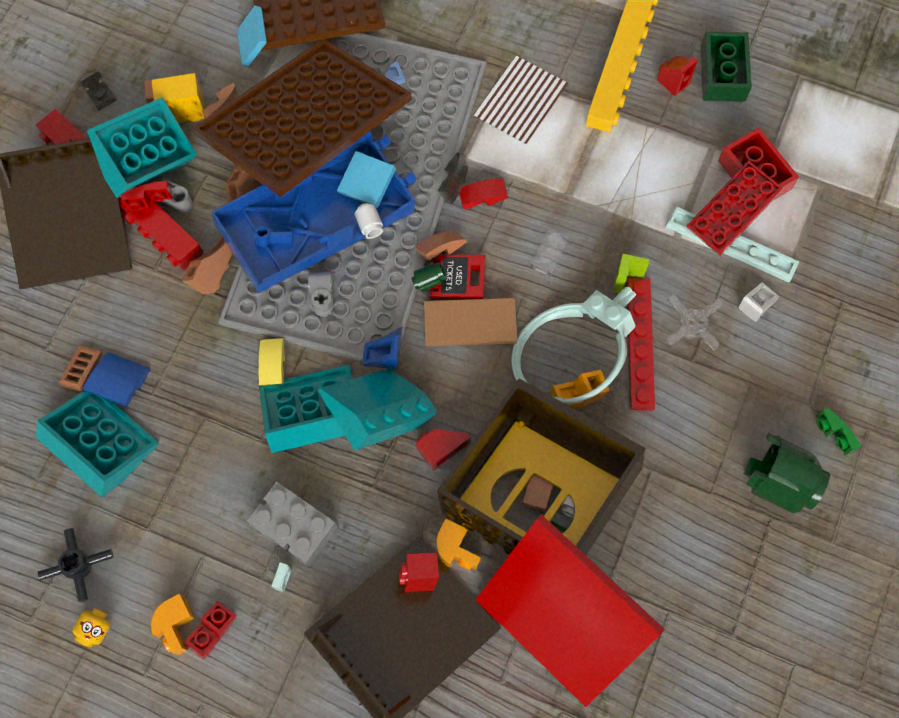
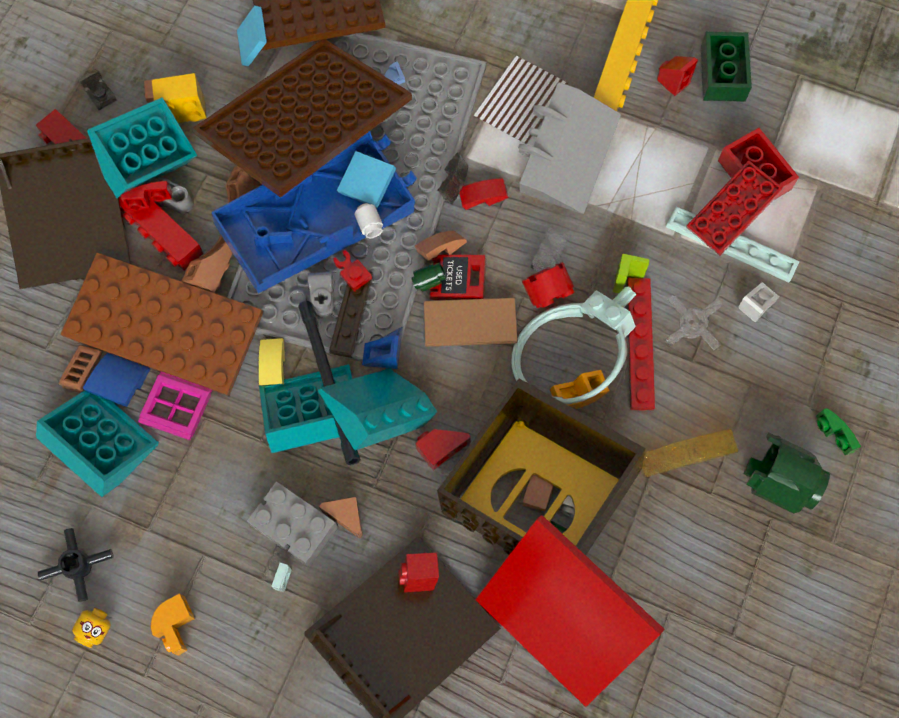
red slope [184,600,237,660] -> none
nougat slope [202,83,239,119] -> none
light orange brick [437,518,481,571] -> none
none -> dark orange plate [60,253,263,396]
none -> dark pink piece [138,372,212,440]
none -> black piece [298,301,361,465]
none -> nougat slope [319,497,363,539]
none -> dark brown tile [329,272,373,358]
none -> red plate [333,250,372,292]
none -> light grey piece [518,82,621,214]
none -> red brick [522,262,575,308]
none -> clear yellow slope [642,429,739,478]

